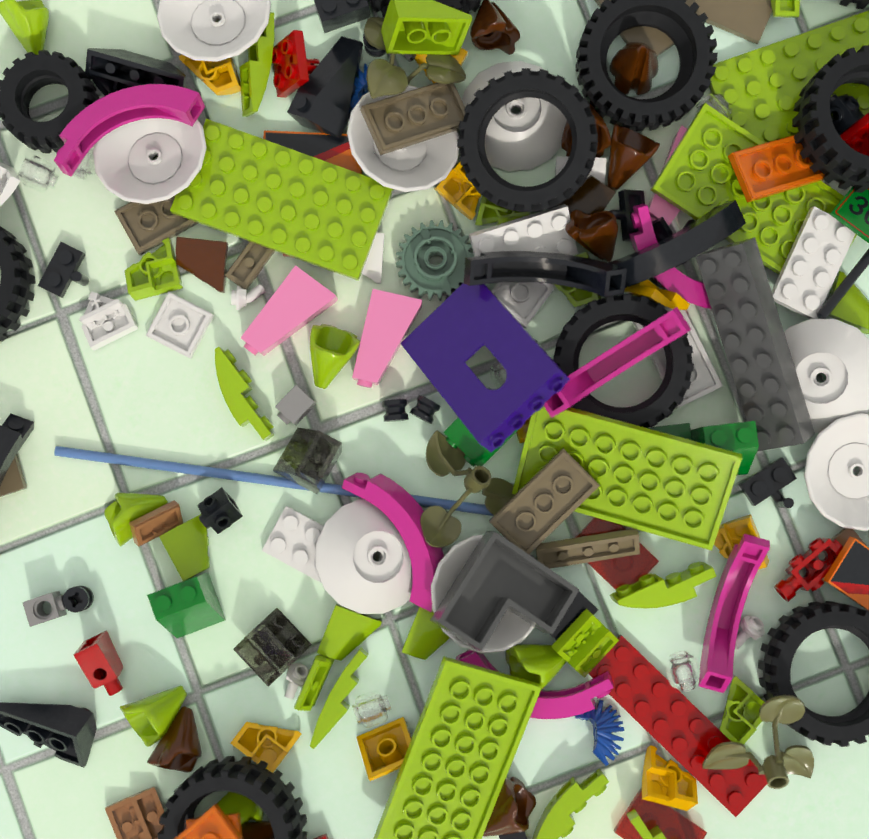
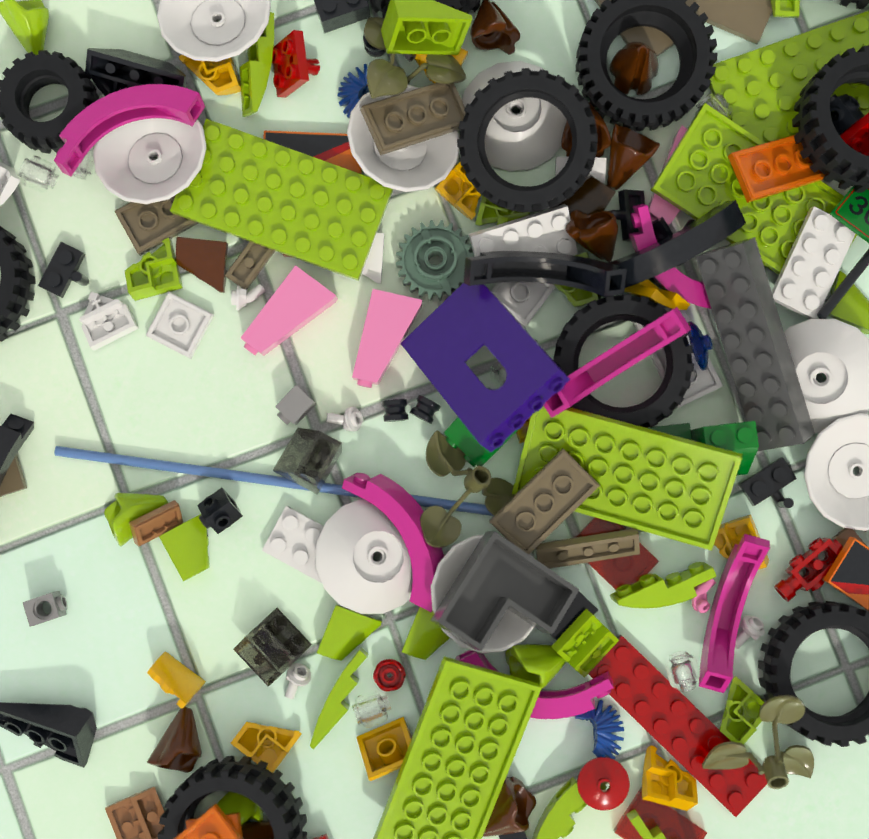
black wheel [63,586,94,612] -> none
red torso [73,630,123,696] -> none
lime hat [120,686,187,747] -> none
green slope [147,572,226,638] -> none
lime slope [215,347,274,441] -> none
black wedge [287,36,363,138] -> none
lime slope [294,655,334,711] -> none
lime hat [310,324,360,389] -> none
none -> yellow slope [147,651,206,709]
none -> white plate [326,406,363,432]
none -> red plate [373,659,406,691]
none -> red dish [577,757,630,811]
none -> clear blue dish [687,321,713,371]
none -> bright pink arm [691,579,716,613]

